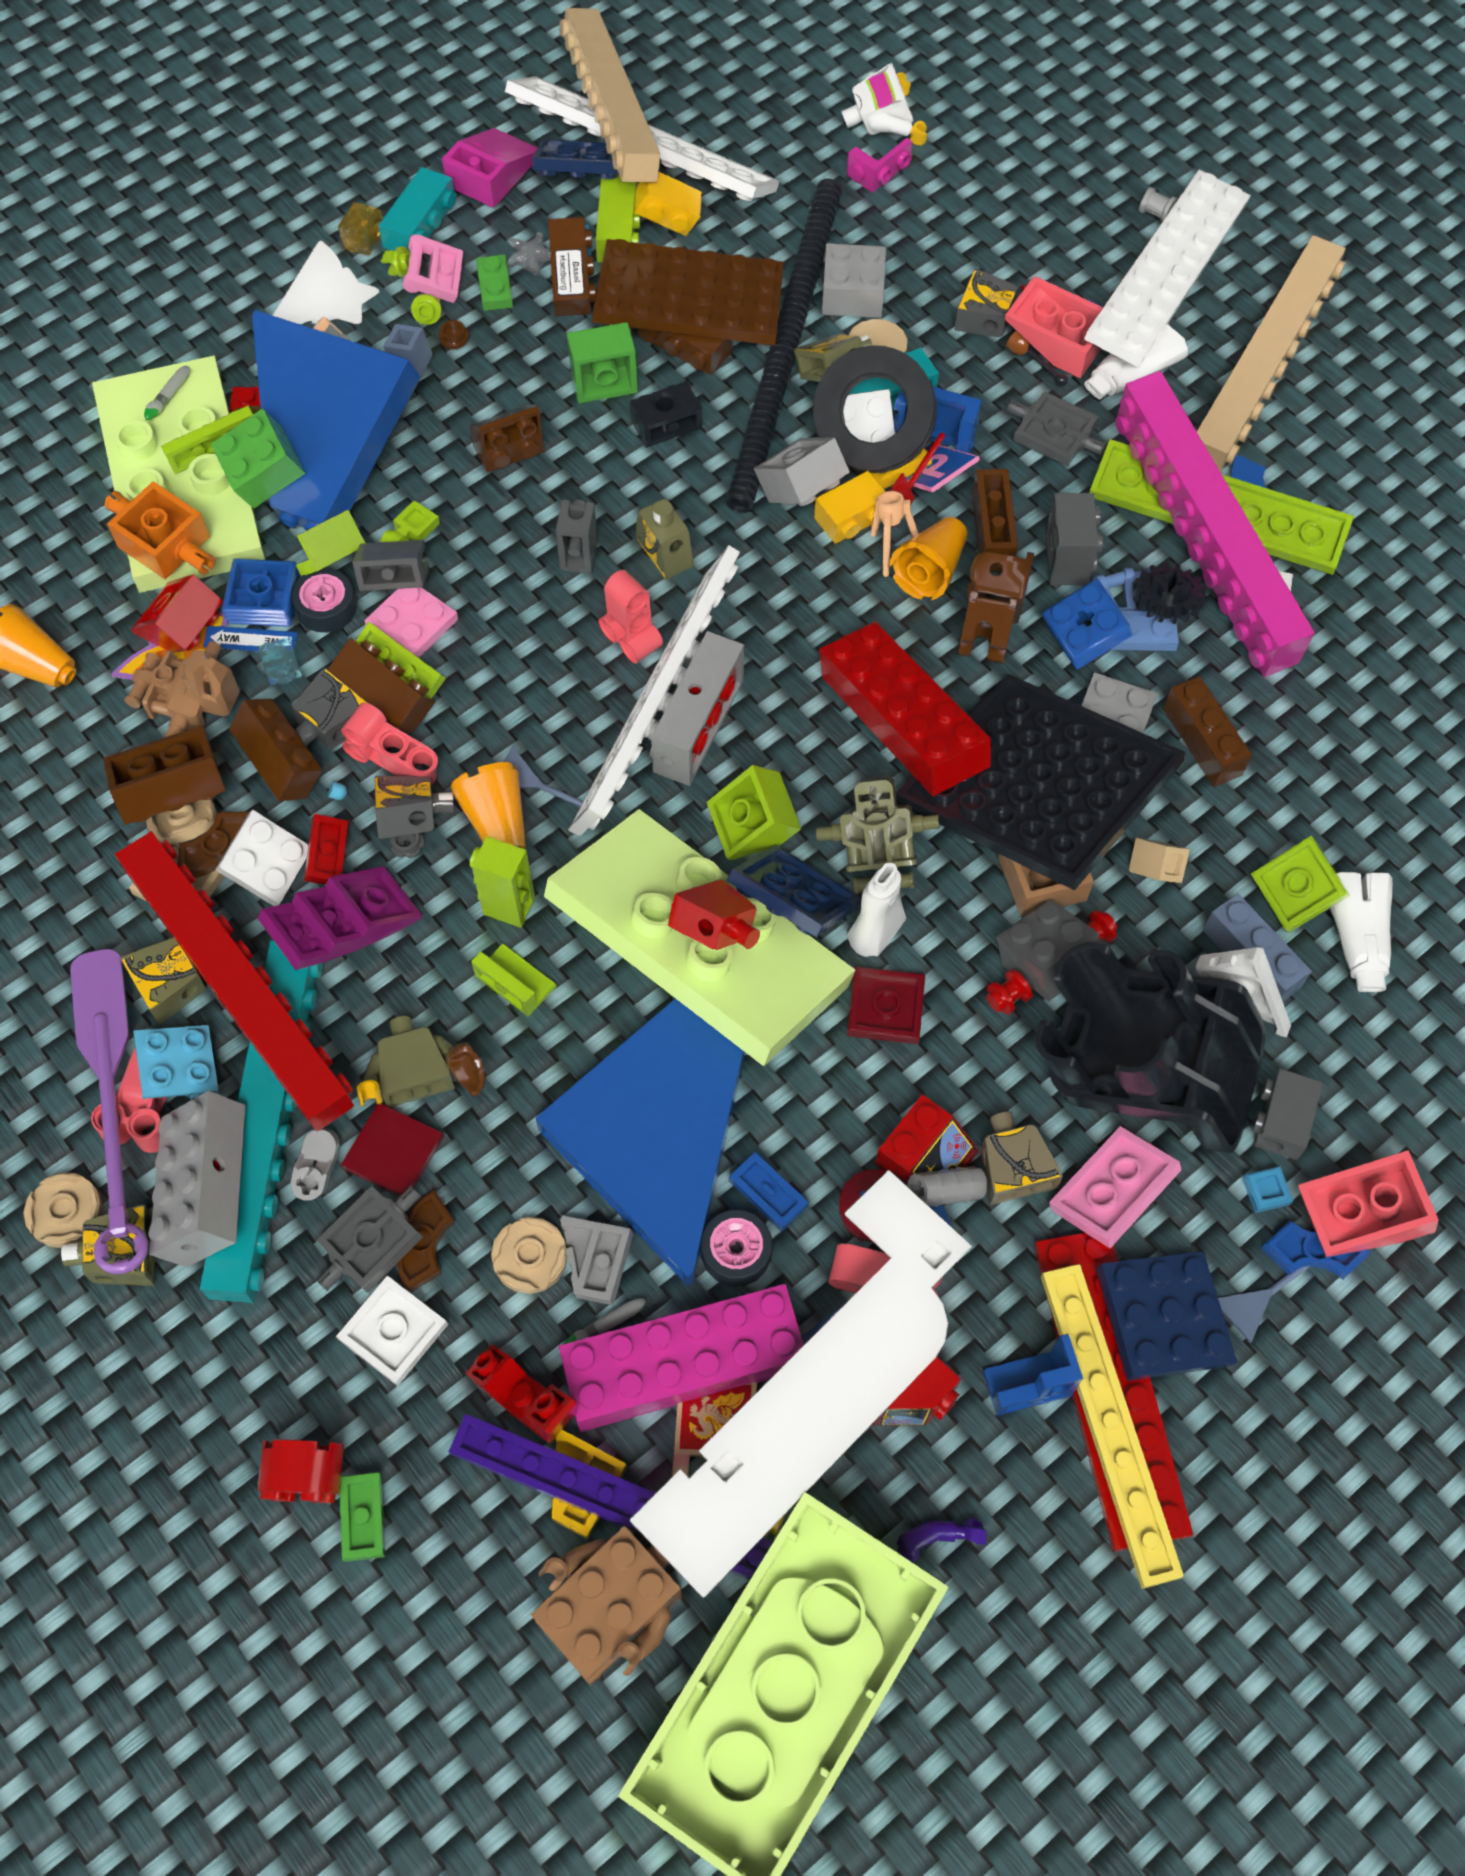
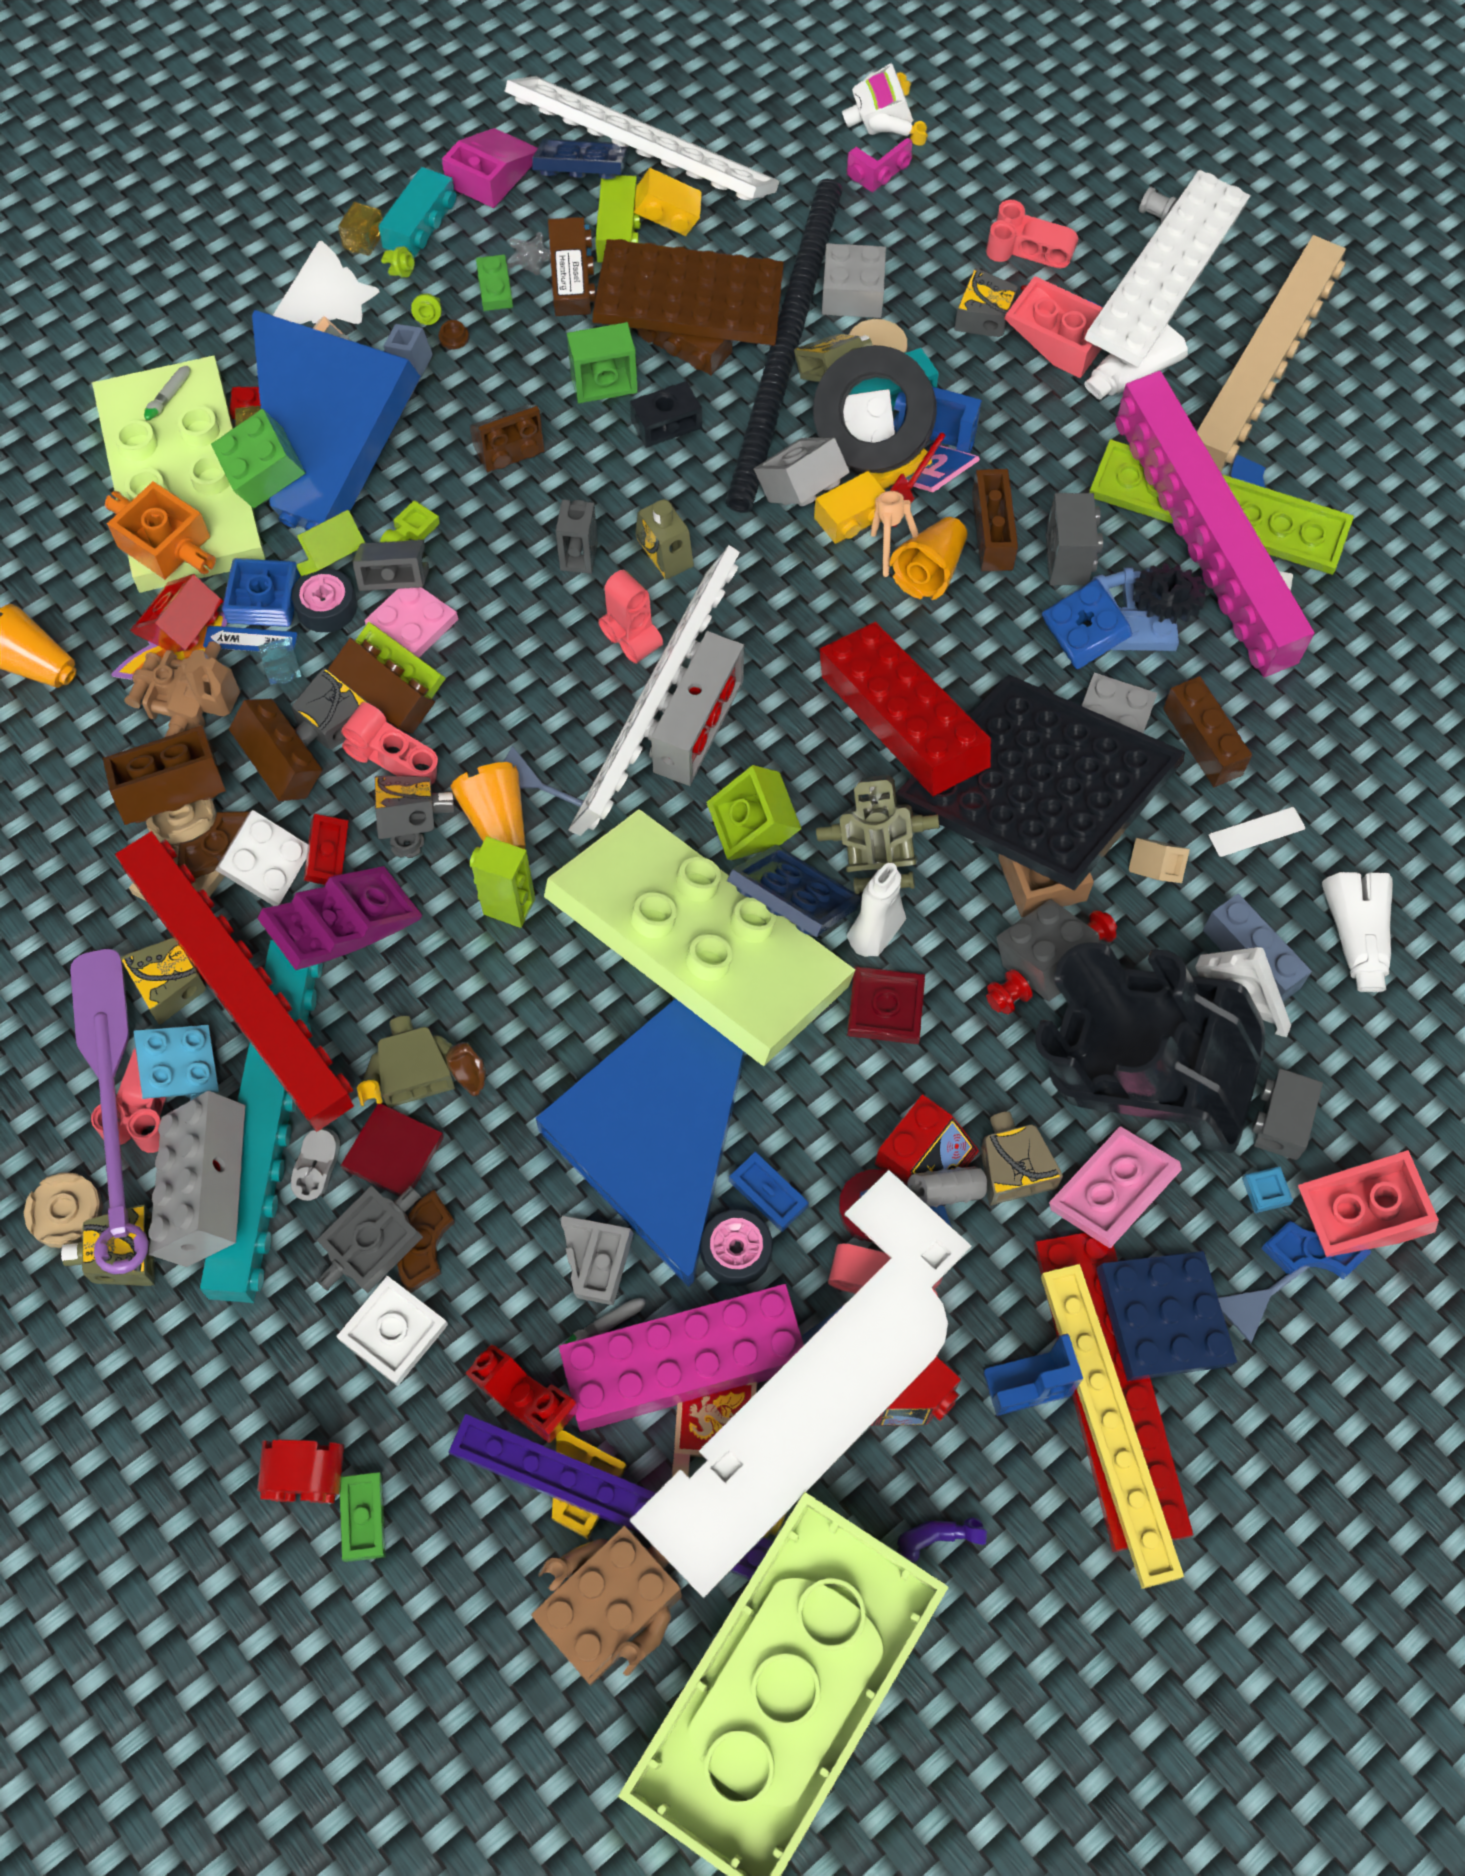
lime plate [161,406,253,474] -> none
medium azure piece [328,781,347,800] -> none
bright pink plate [403,235,463,303] -> none
lime panel [471,944,556,1017] -> none
tan tile [491,1217,567,1294] -> none
tan brick [560,8,661,182] -> none
red torso [668,879,760,950] -> none
reddish brown piece [958,552,1034,664] -> none
hinge [1006,330,1068,386] -> none
dark grey plate [1007,391,1106,466] -> none
lime plate [1251,836,1350,933] -> none
none -> coral piece [986,200,1078,268]
none -> white sticker [1209,807,1305,857]

